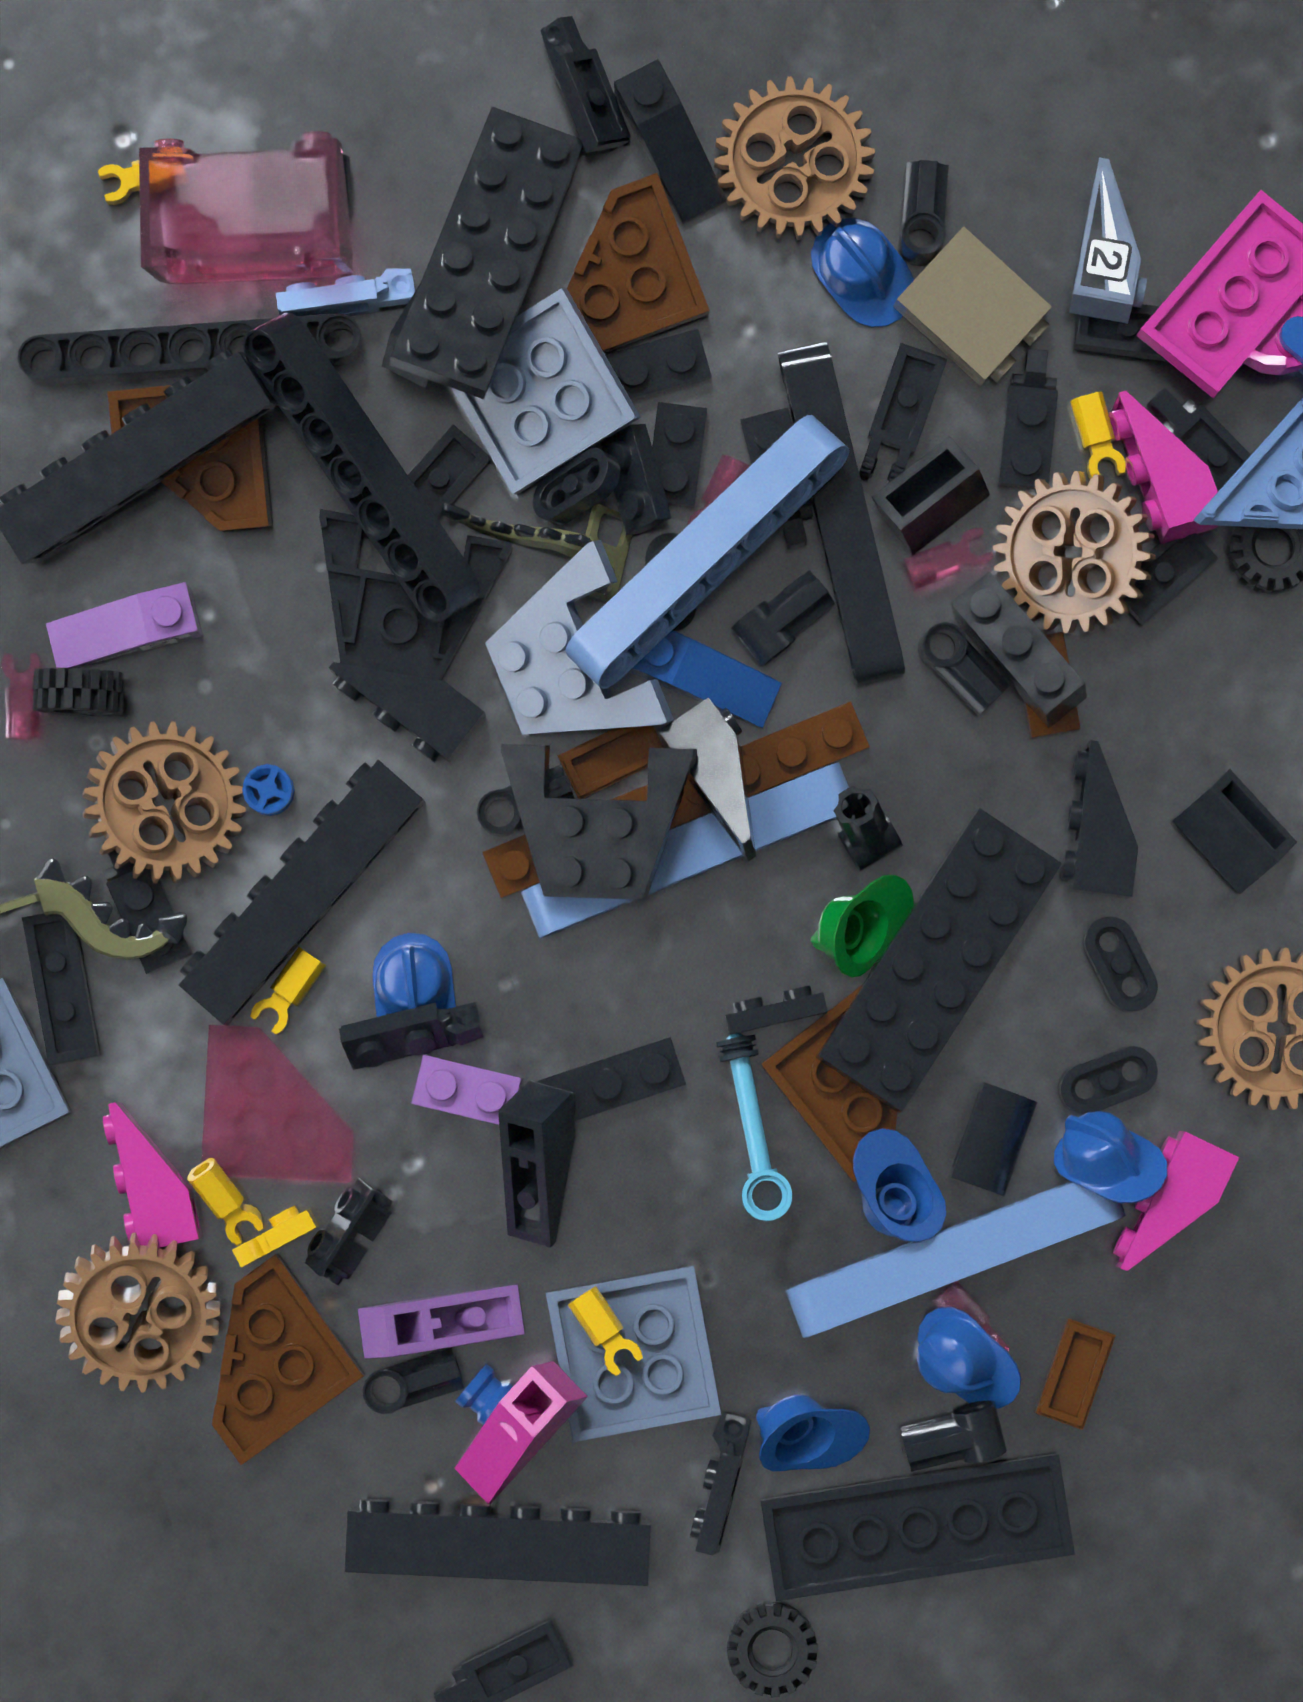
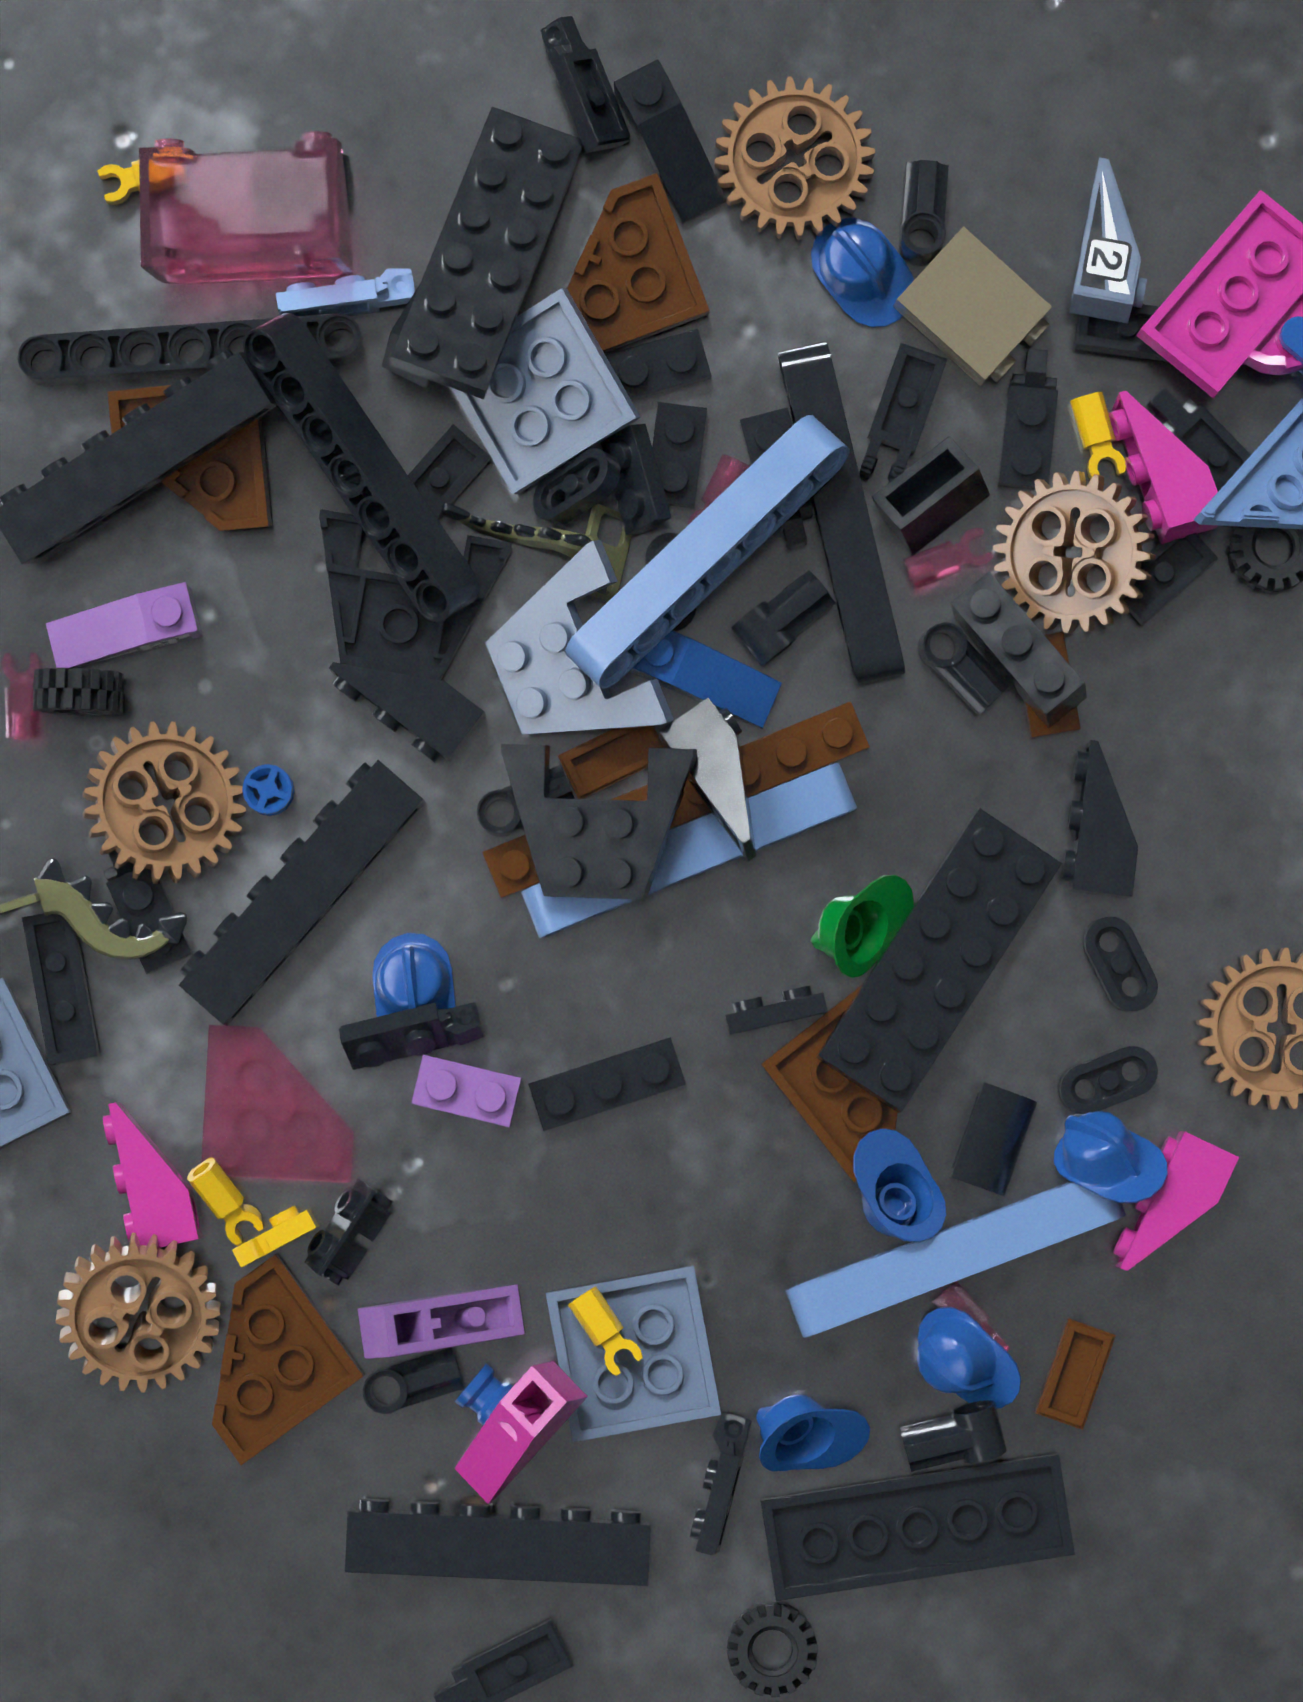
yellow bar [250,947,326,1035] -> none
black slope [498,1080,575,1248] -> none
medium azure piece [716,1033,792,1221] -> none
black piece [833,786,903,871] -> none
black brick [1173,769,1297,894] -> none

